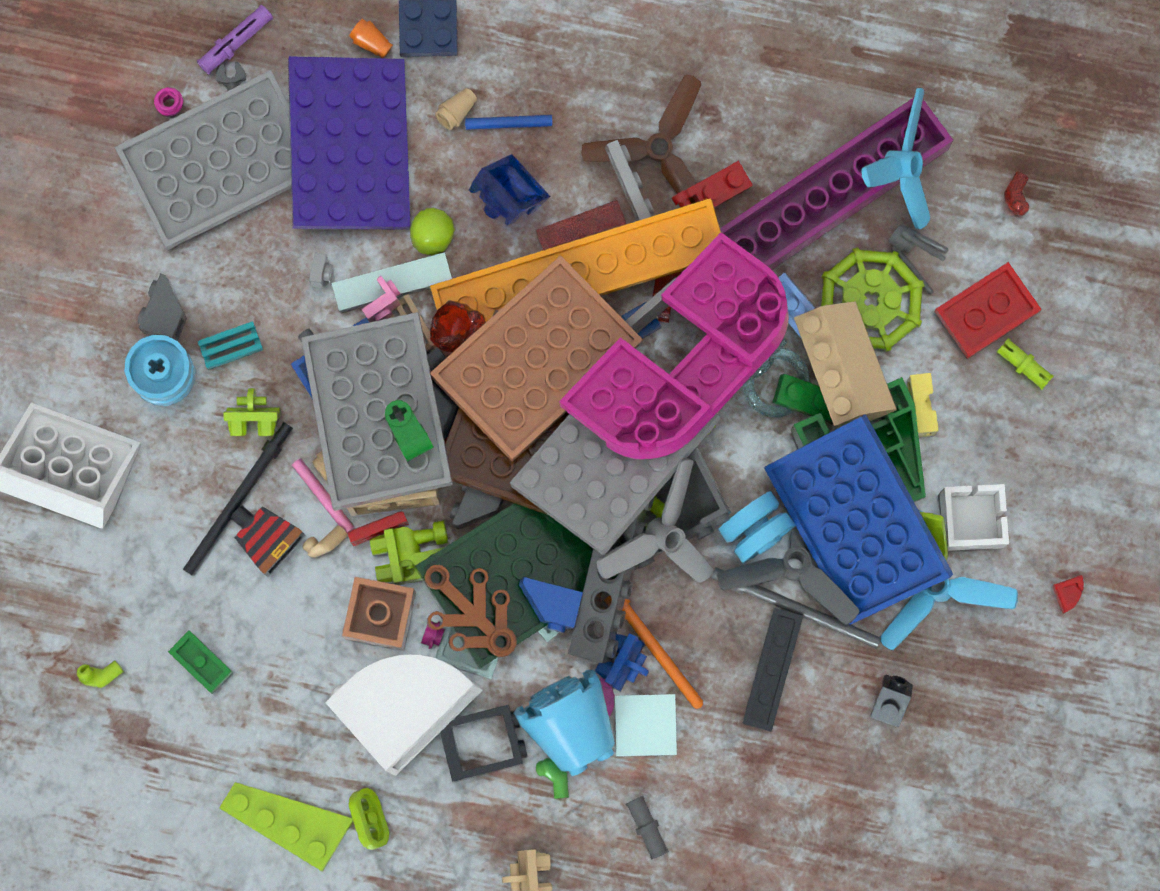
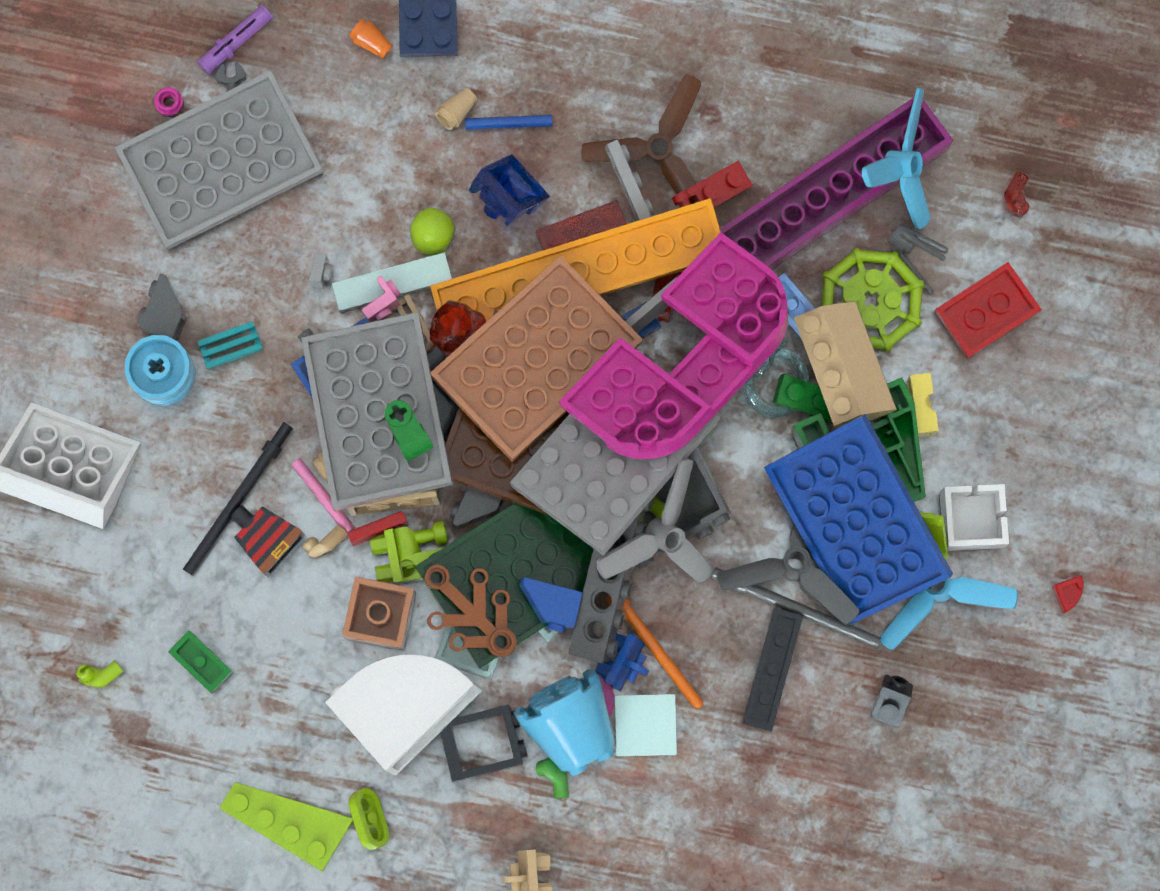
lime hips [223,388,281,436] -> none
dark purple plate [288,56,410,230] -> none
dark pink plate [421,621,445,649] -> none
dark grey pin [626,796,669,860] -> none
medium azure wheel [718,491,796,564] -> none
lime pin [997,338,1054,390] -> none

